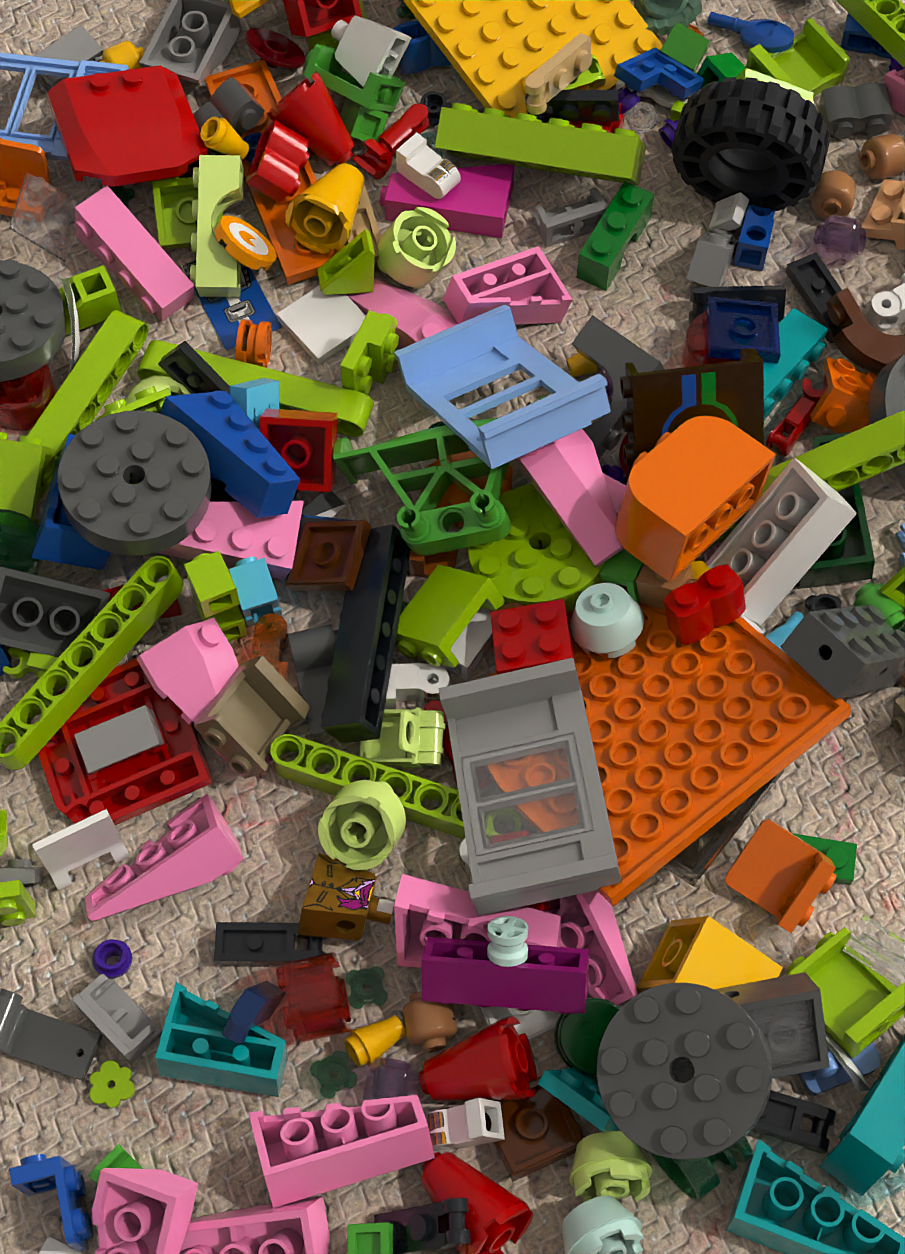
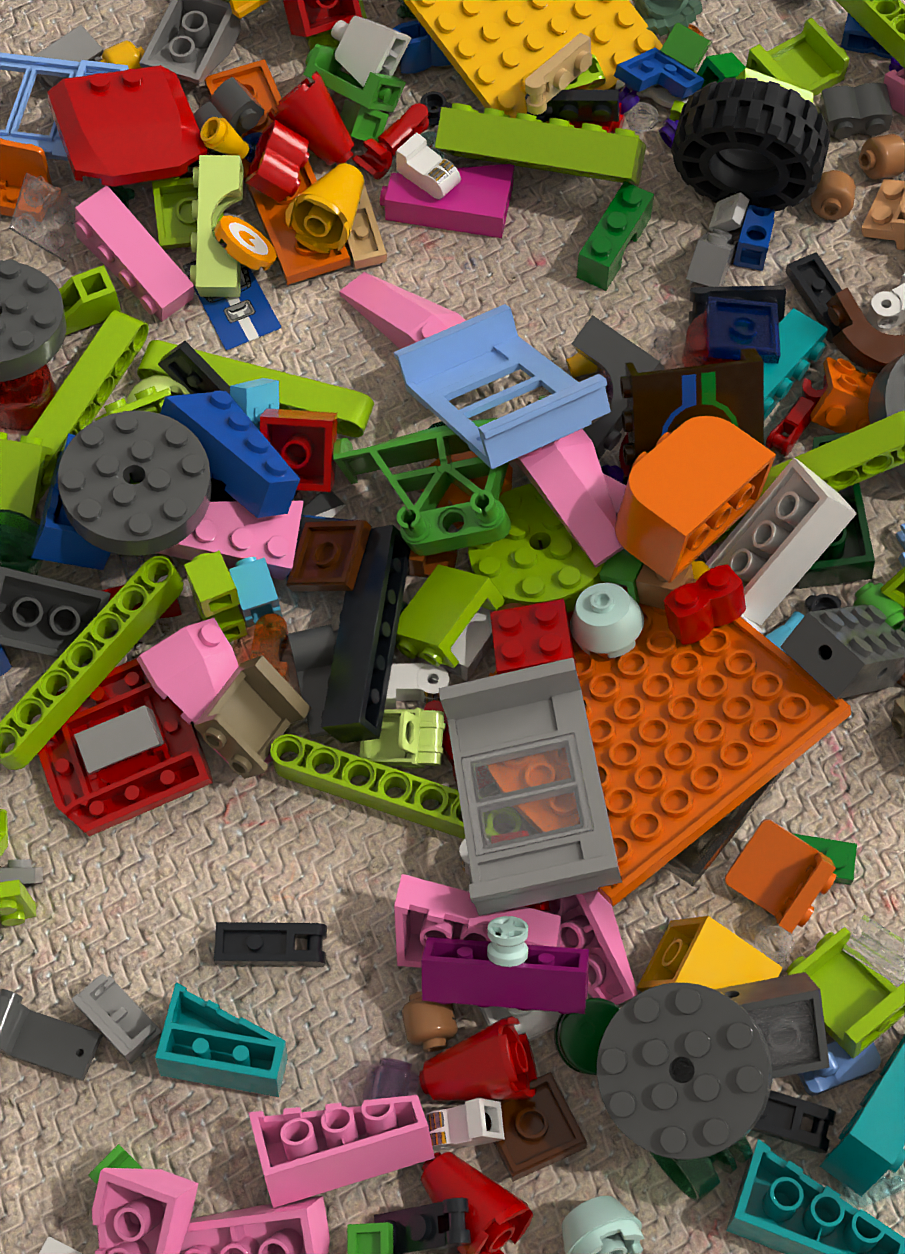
lime plate [2,647,59,680] -> none
blue bracket [9,1154,94,1252] -> none
white flag [32,809,130,890] -> none
sticker [61,278,80,373] -> none
bright pink wedge [85,793,244,921] -> none
lime plant [90,1060,135,1108] -> none
dark purple plate [92,939,133,979] -> none
dark blue piece [221,981,287,1044] -> none
orange wheel [235,319,272,368] -> none
dark red dish [245,28,305,69] -> none
clear red brick [276,952,351,1043] -> none
white tile [277,285,366,365] -> none
pearl gold torso [297,853,395,941] -> none
clear green plate [310,1051,358,1099] -> none
lime slope [317,229,375,295] -> none
yellowish green brick [318,780,406,870] -> none
lime plate [340,310,399,395] -> none
yellow cone [343,1015,406,1068] -> none
clear green plate [346,966,388,1009] -> none
yellowish green brick [377,207,456,289] -> none
bright pink wedge [443,246,573,324] -> none
light grey hinge [532,187,608,247] -> none
teal plate [538,1067,620,1131] -> none
yellowish green cone [569,1131,652,1202] -> none
blue piece [708,12,794,53] -> none
clear purple head [814,215,867,262] -> none
sticker [825,1031,870,1092] -> none

